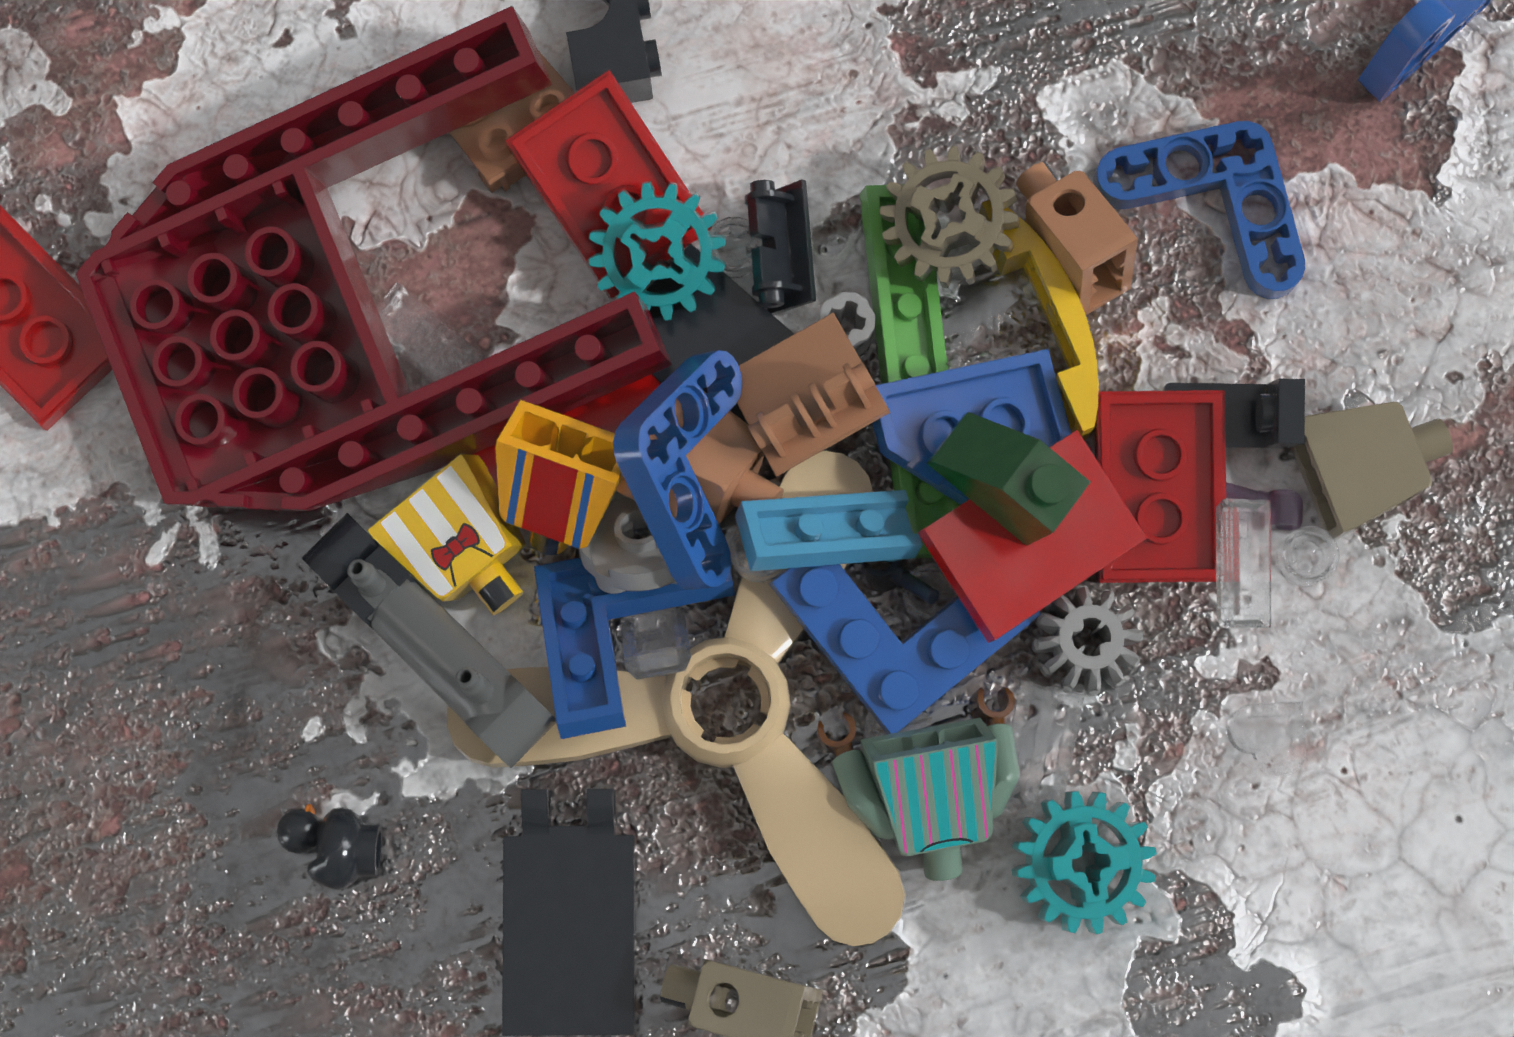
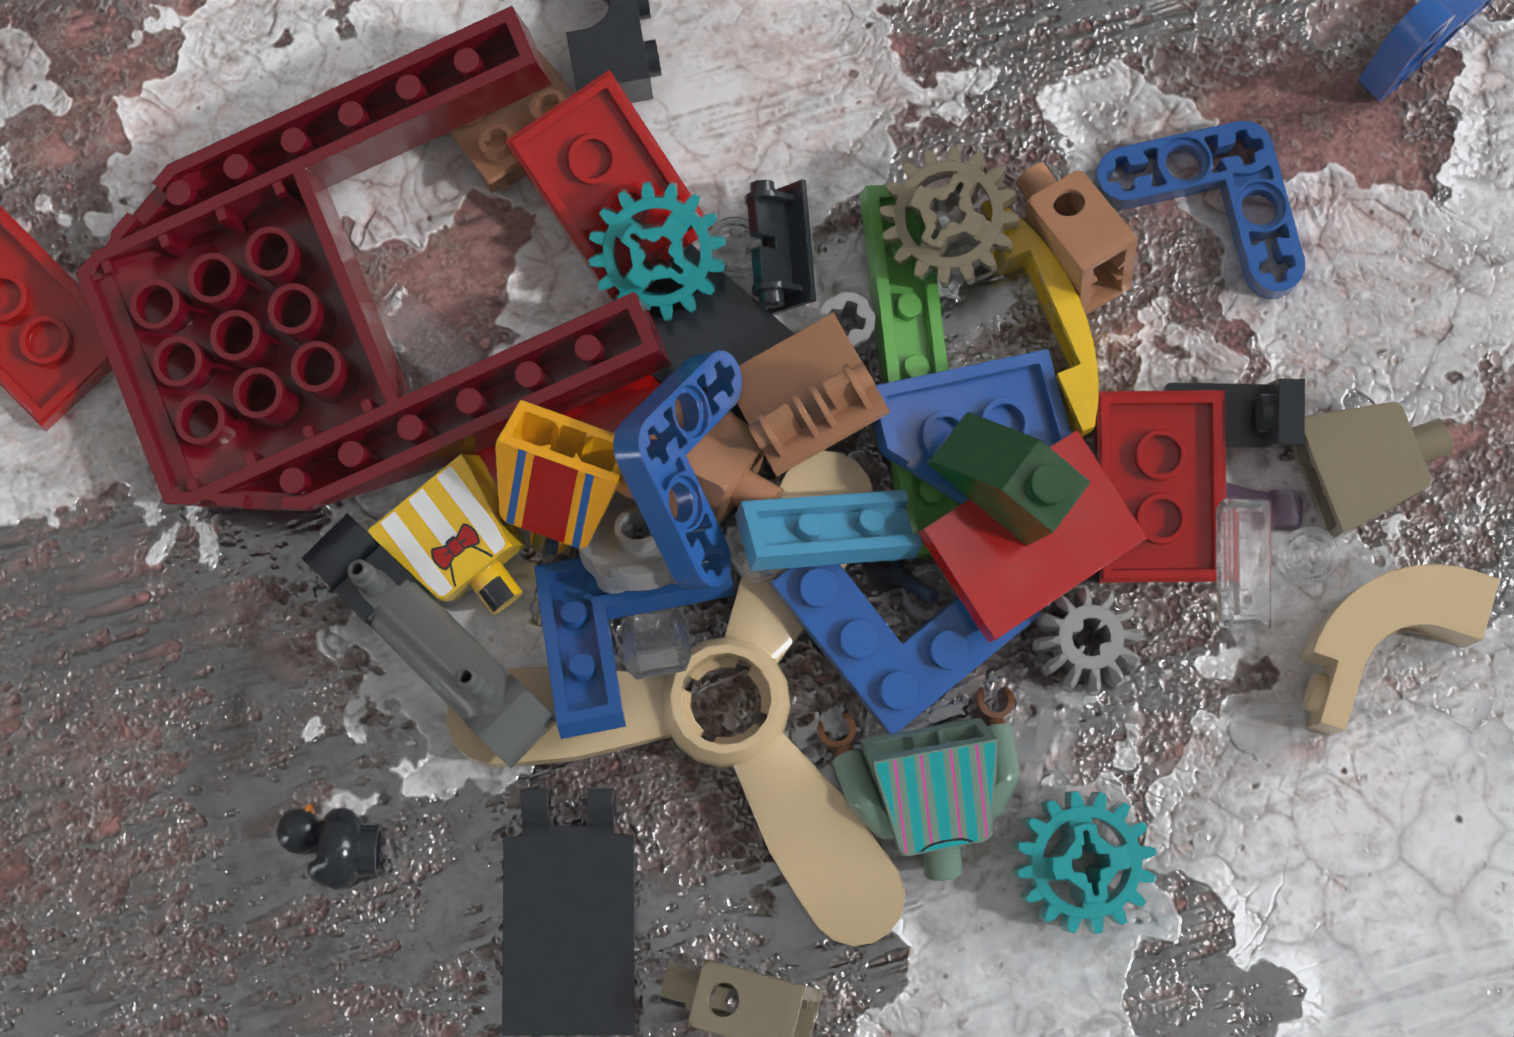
none -> tan arch [1299,564,1500,736]

